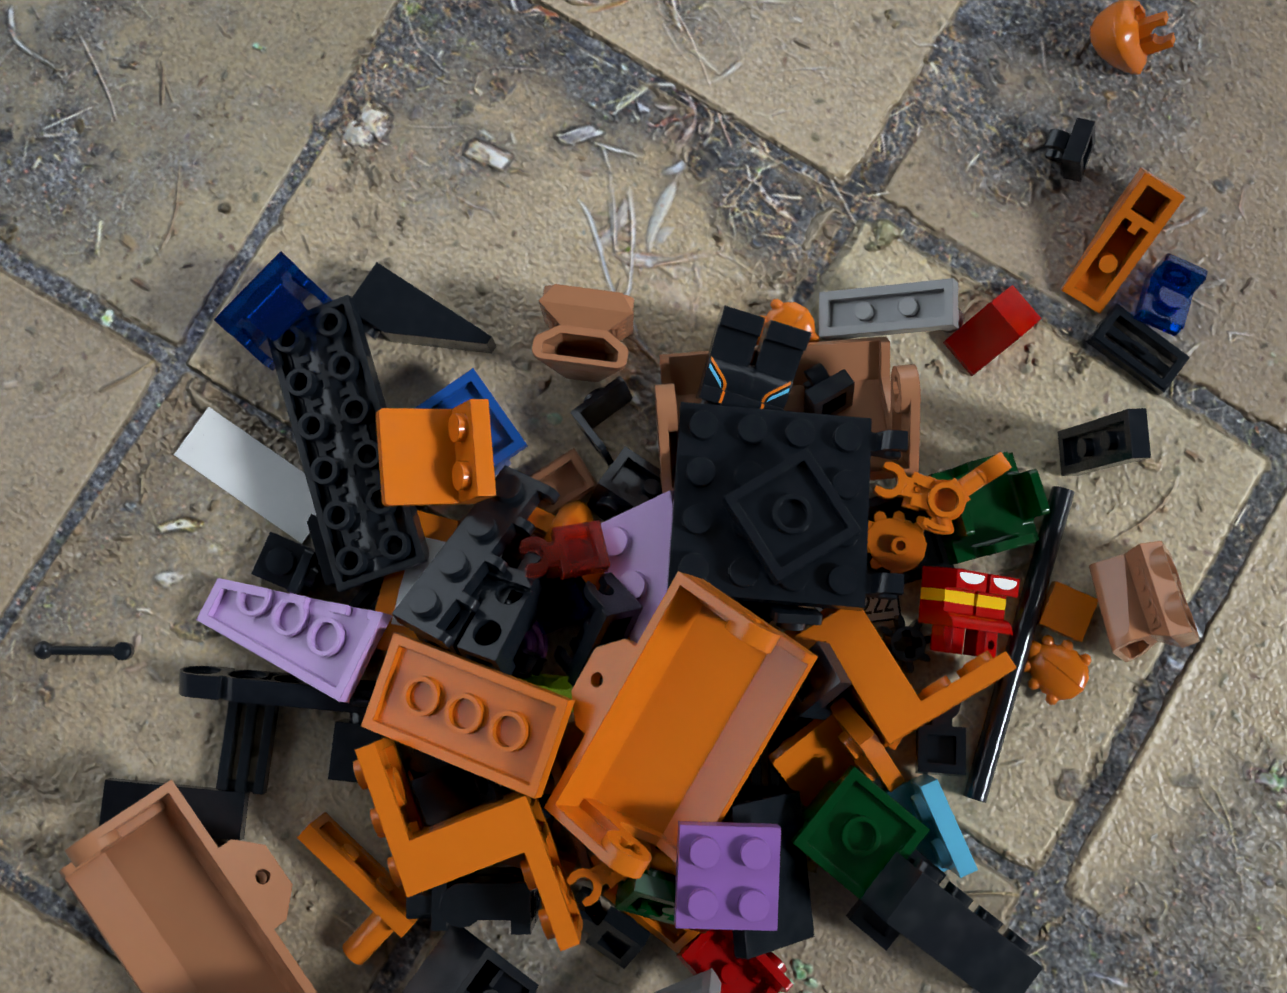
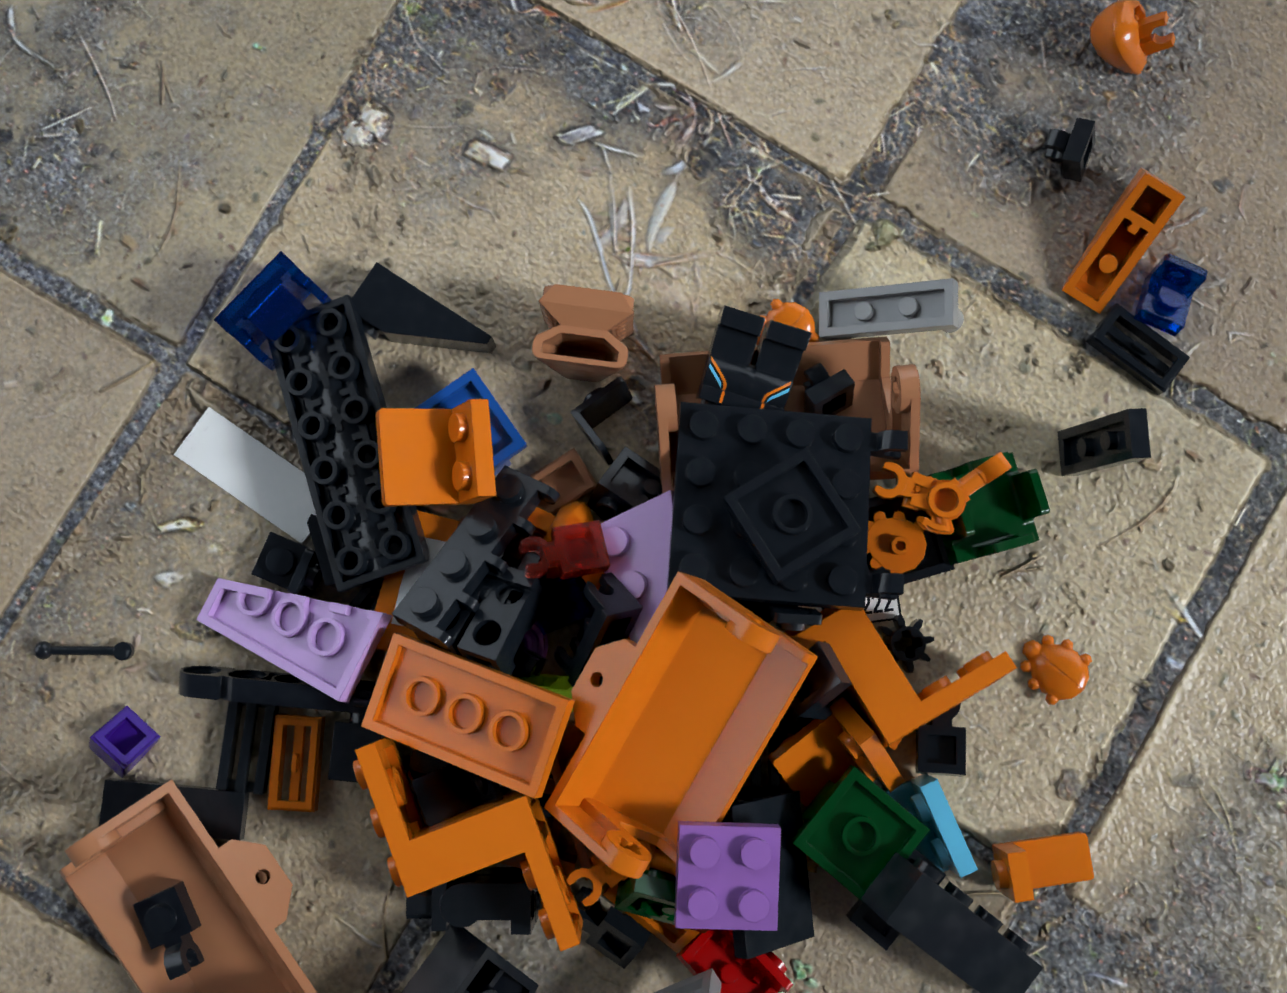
orange piece [297,812,418,965] -> none
red hips [918,566,1020,658] -> none
red slope [943,285,1042,376] -> none
black piece [963,486,1075,803] -> none
orange tile [1037,581,1098,642] -> none
nougat piece [1089,541,1200,662] -> none
none -> dark purple slope [89,705,161,778]
none -> black plate [133,881,205,980]
none -> orange tile [267,714,326,812]
none -> orange bracket [991,831,1094,903]

